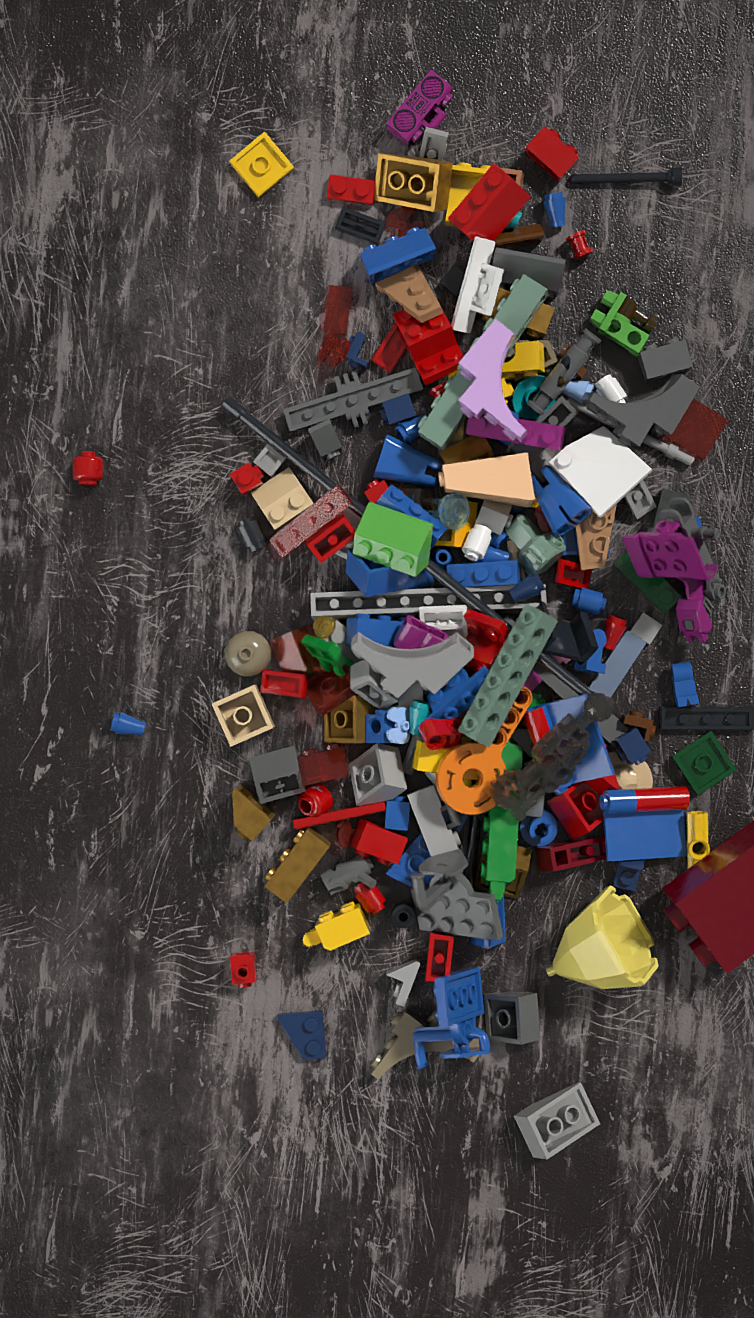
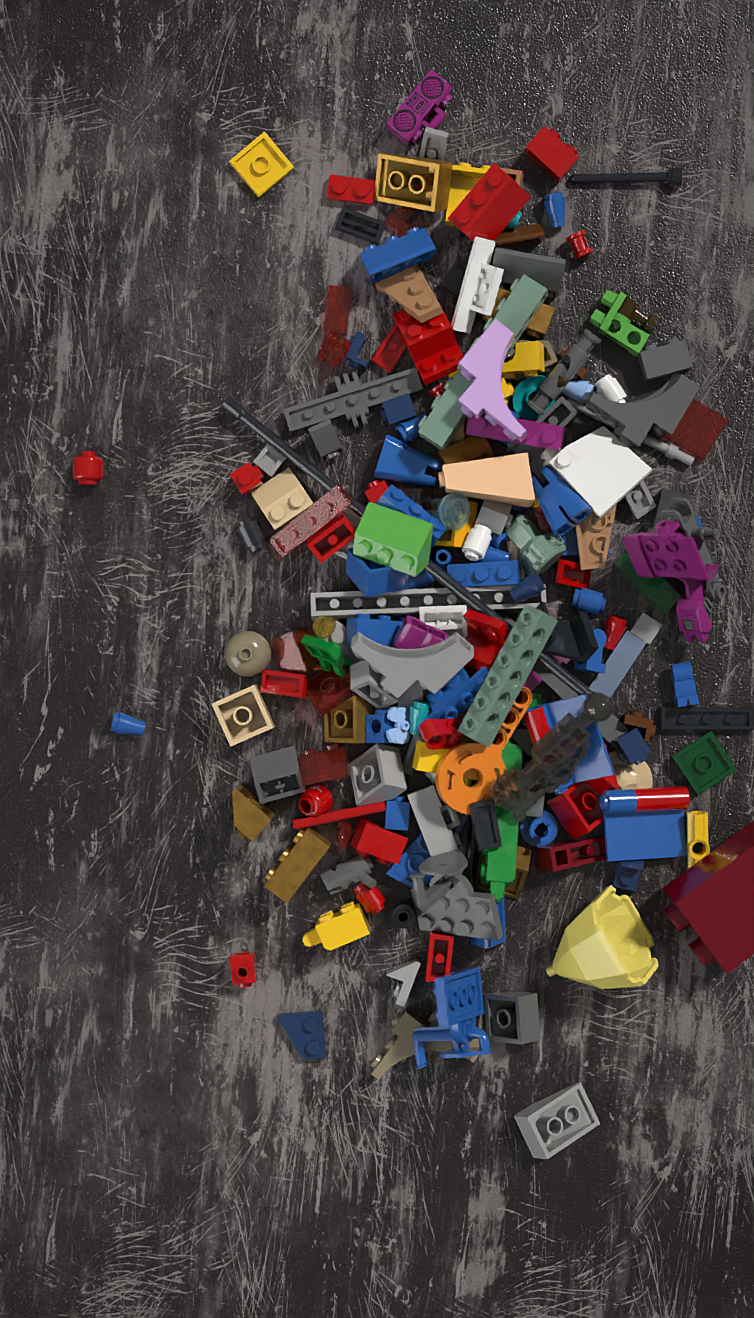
none -> black tile [469,799,502,851]

